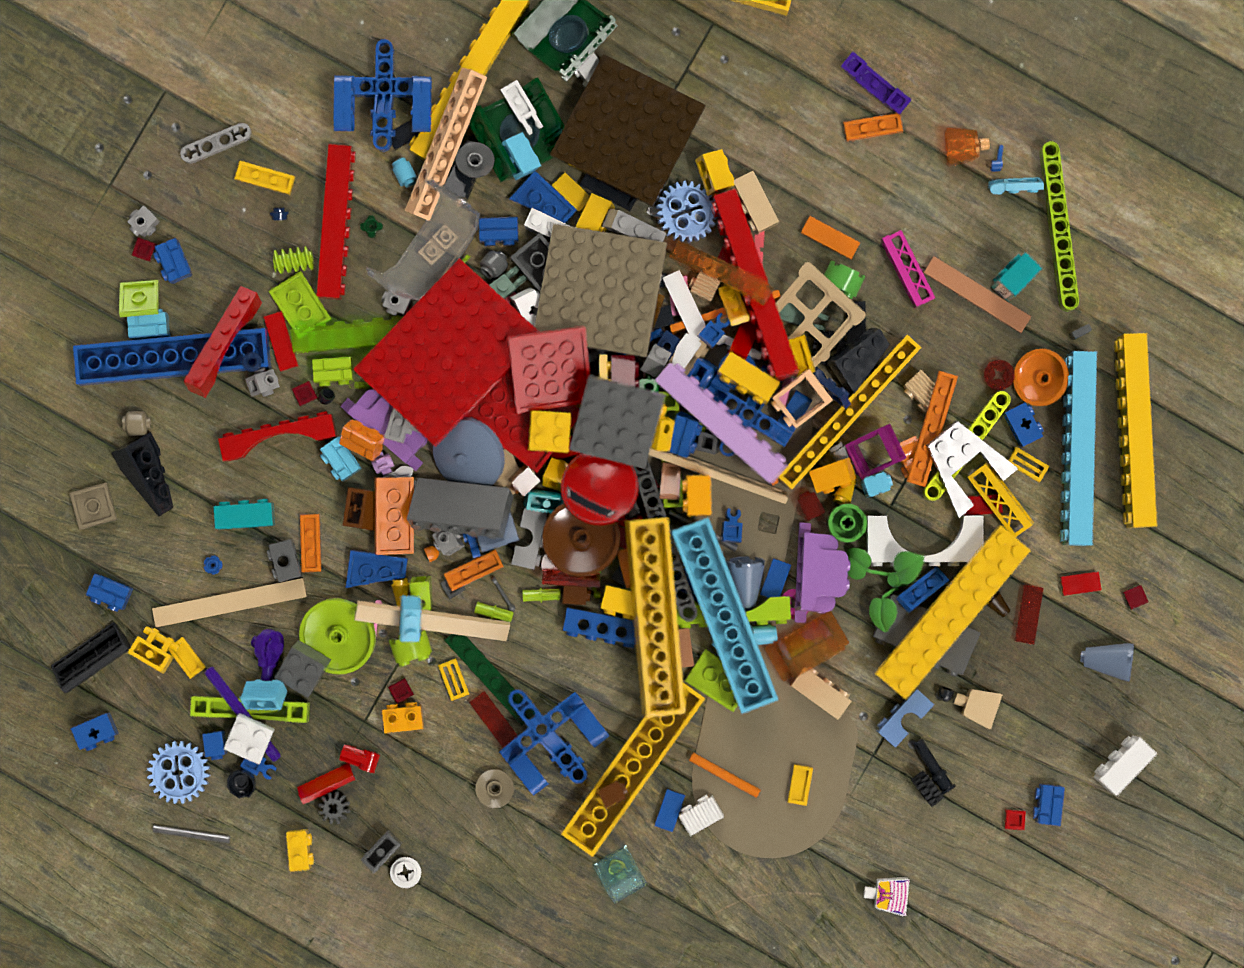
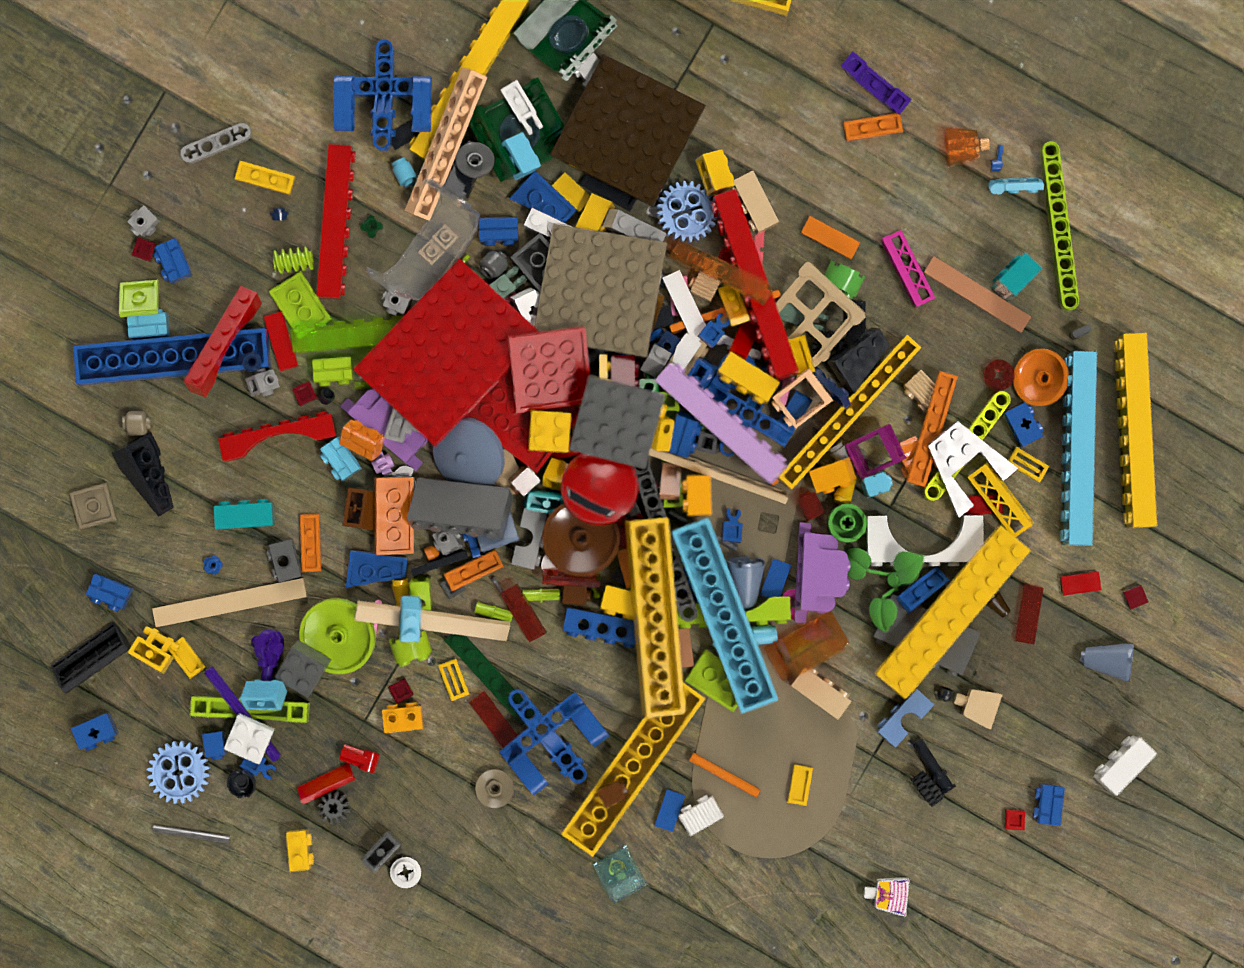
none -> black tile [411,551,469,577]
none -> clear red tile [500,583,547,642]

